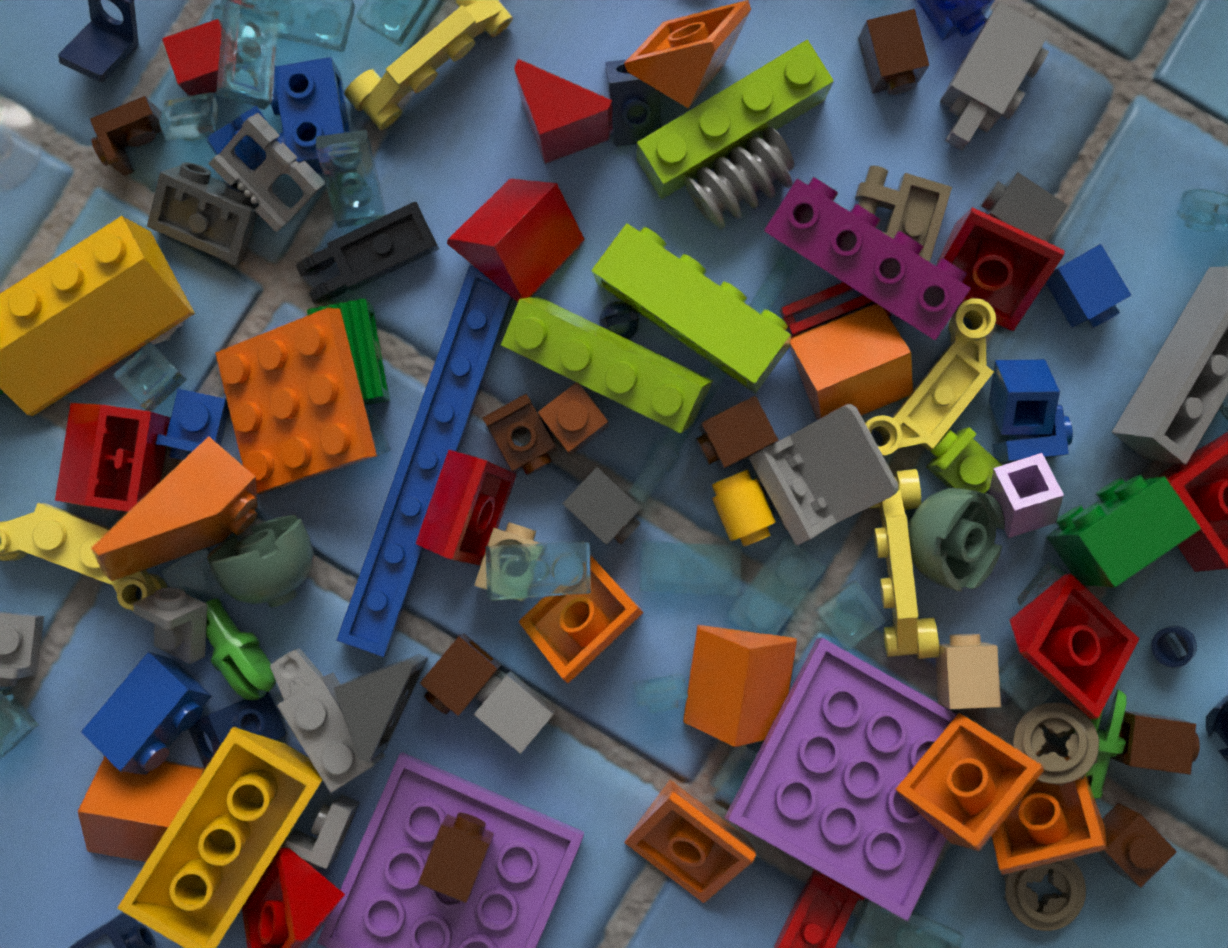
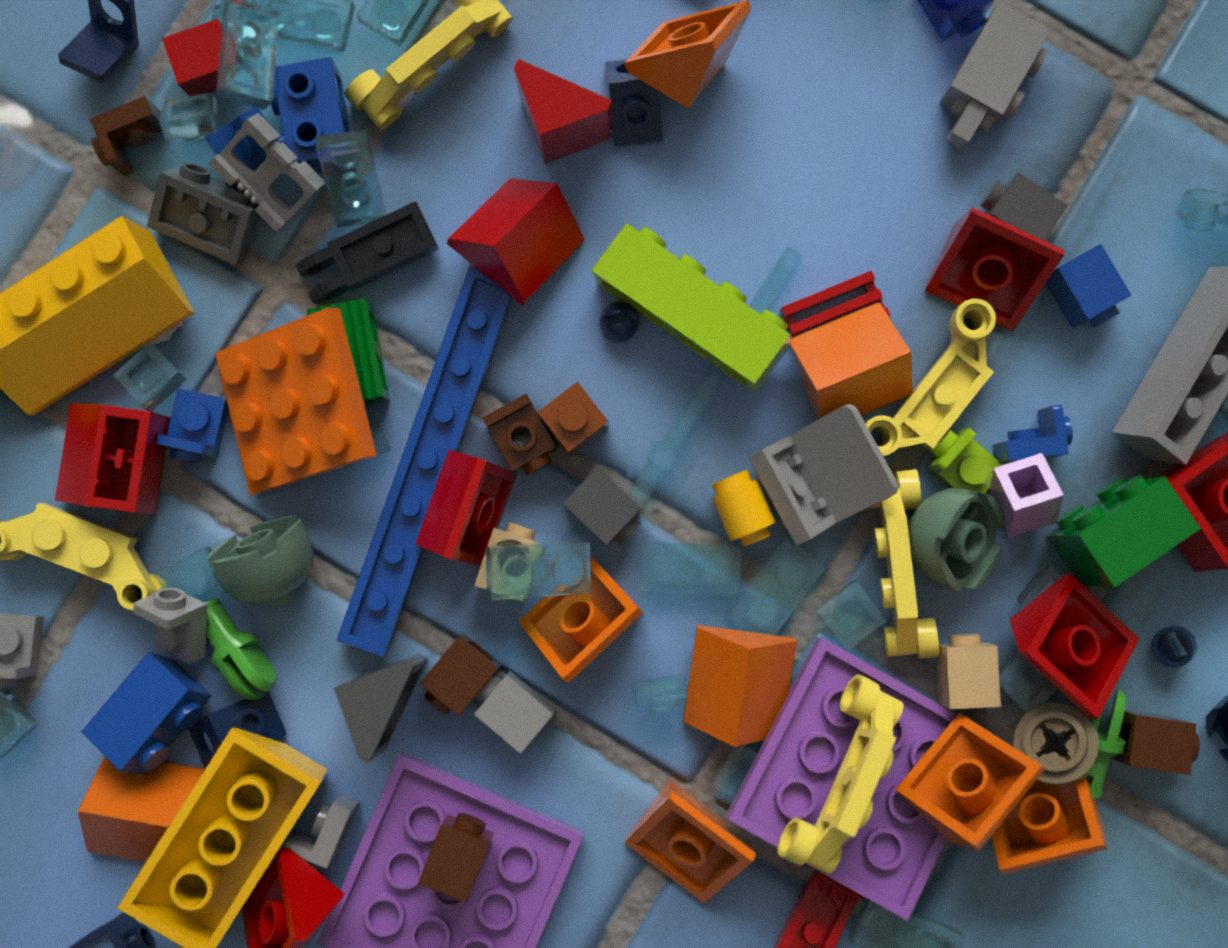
orange slope [91,436,258,581] -> none
light grey hinge [270,648,385,793] -> none
lime brick [501,296,713,433] -> none
lime brick [636,39,834,200] -> none
light grey piece [684,127,794,229] -> none
reddish brown brick [695,395,779,470] -> none
magenta brick [764,177,971,340] -> none
dark tan plate [855,166,952,262] -> none
reddish brown brick [858,9,929,95] -> none
blue brick [988,359,1060,435] -> none
dark tan gear [1003,858,1086,931] -> none
reddish brown brick [1098,803,1177,888] -> none
none -> light yellow plate [778,674,903,874]

